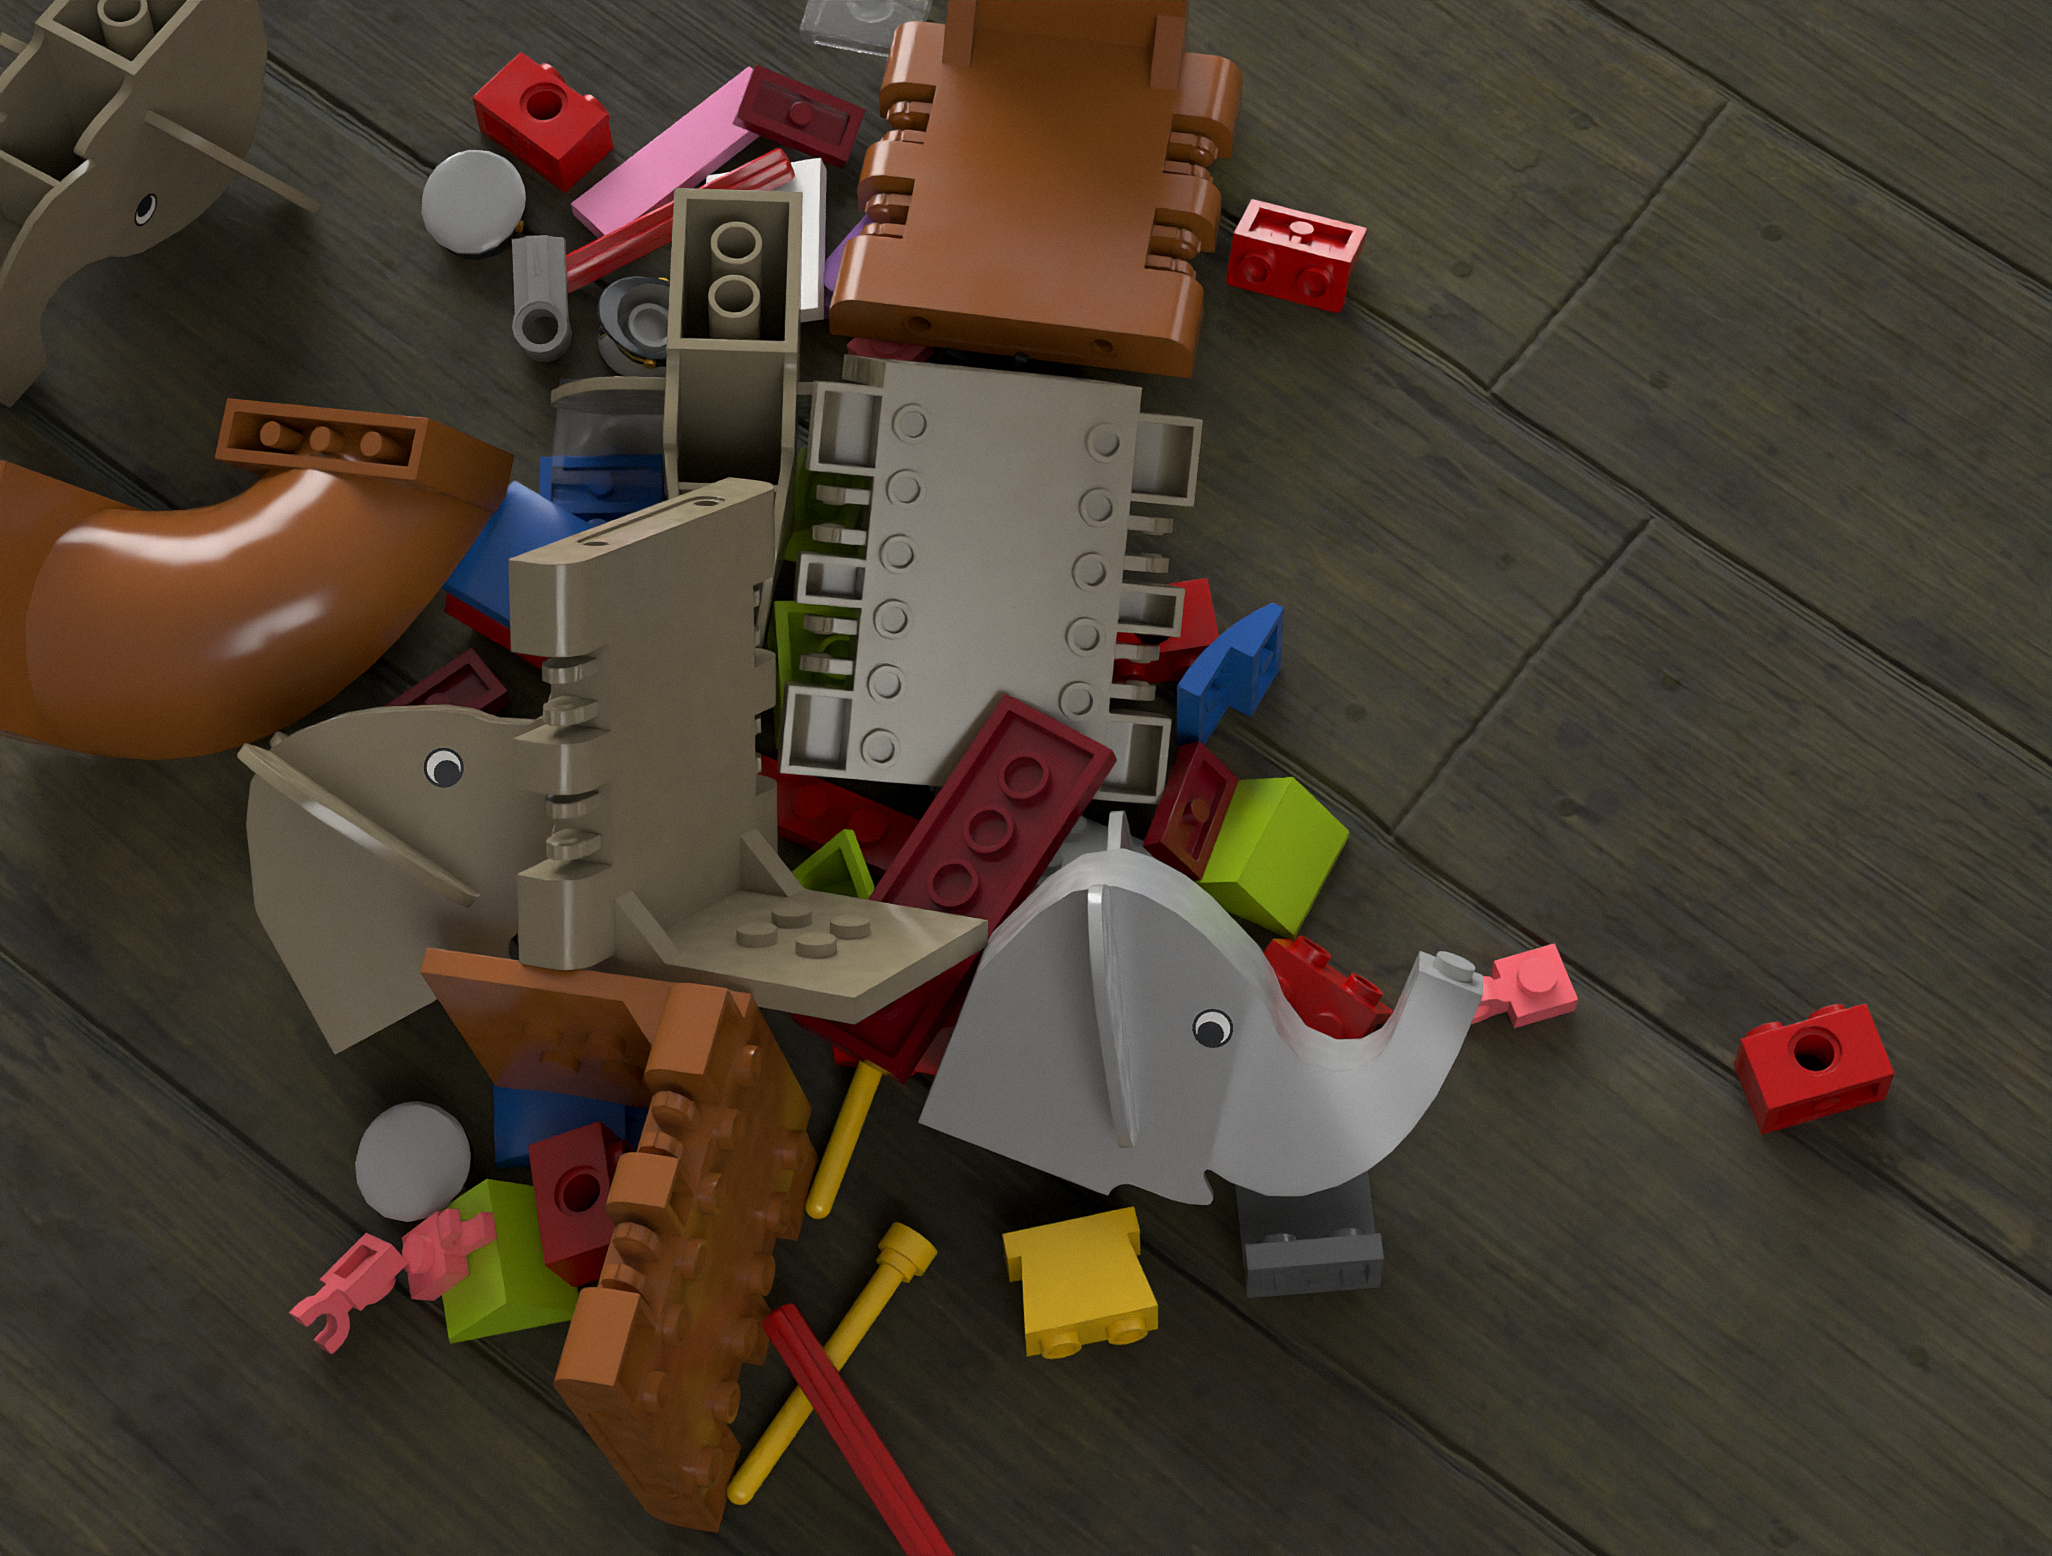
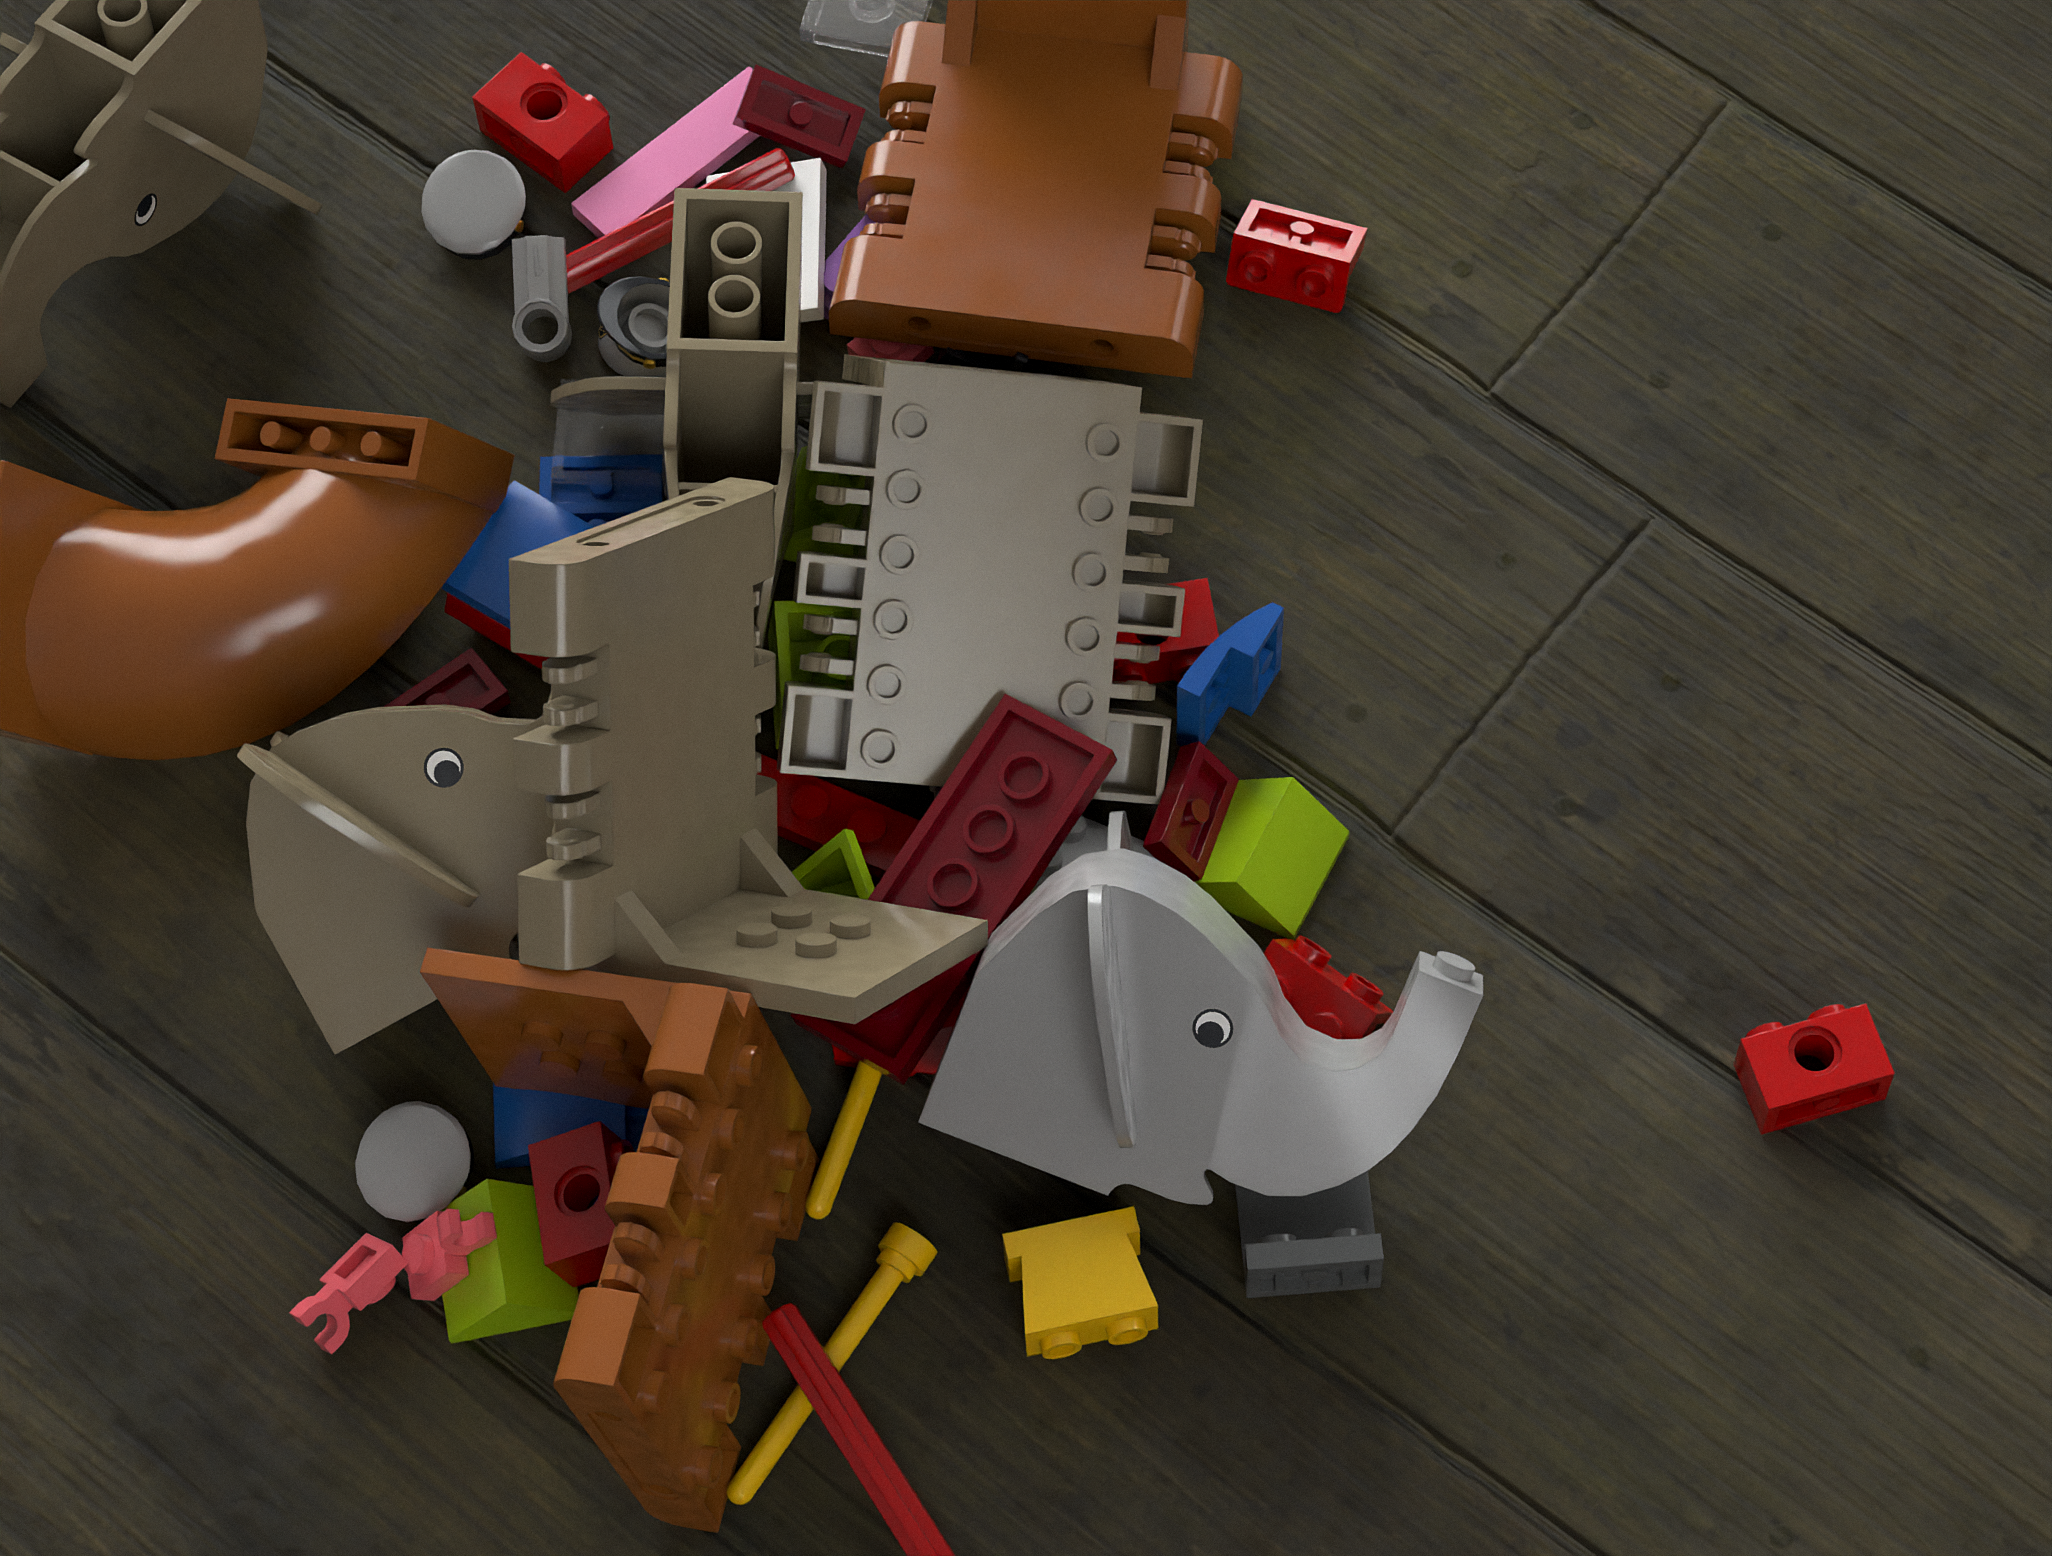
coral plate [1471,943,1578,1028] -> none

